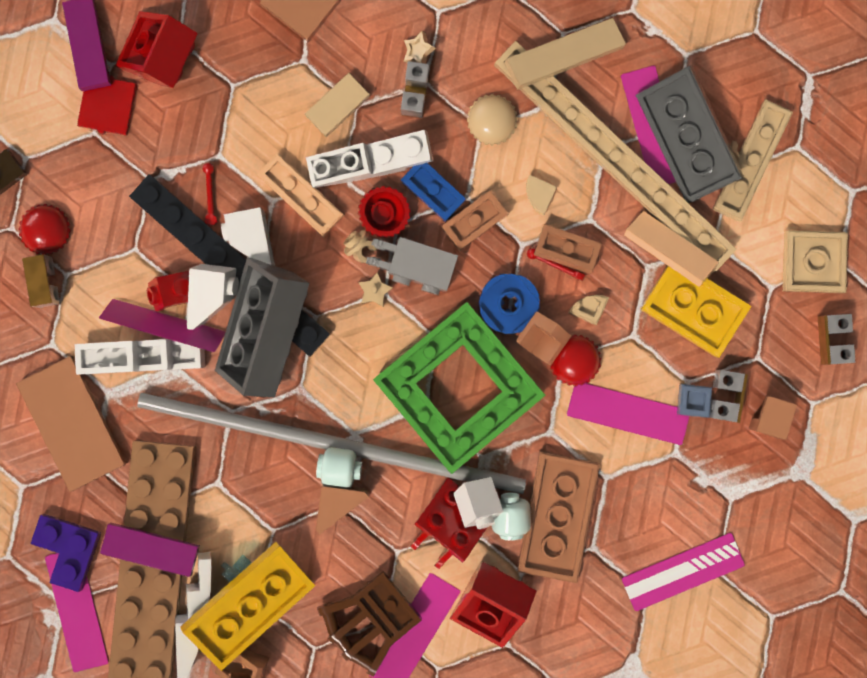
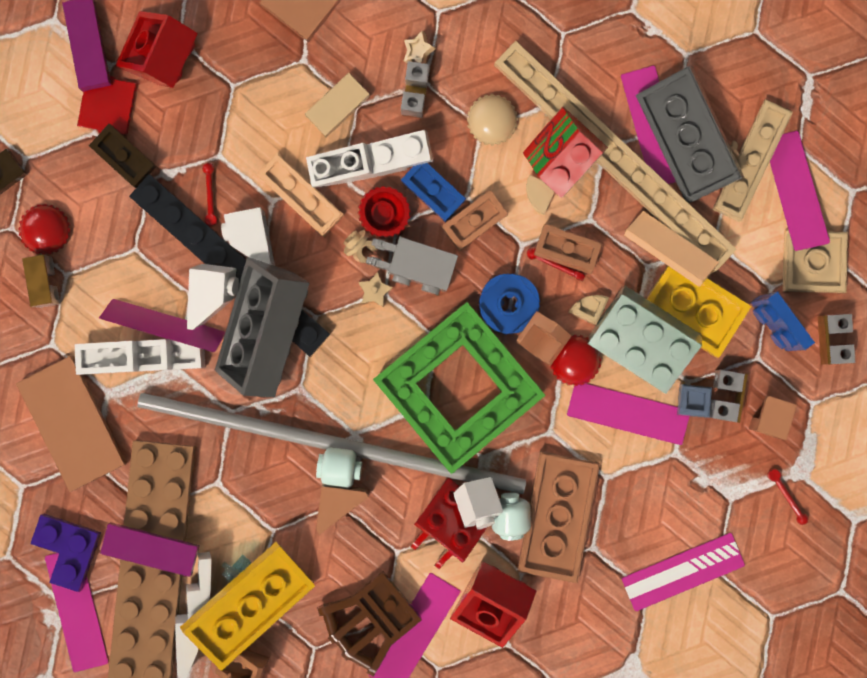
red bracket [146,271,189,312] -> none
tan tile [505,18,626,90] -> none
none -> dark brown plate [89,124,157,188]
none -> slope [523,106,608,198]
none -> brick [588,285,702,394]
none -> blue plate [750,292,815,351]
none -> red hinge [767,469,809,525]
none -> dark pink sticker [770,131,830,251]

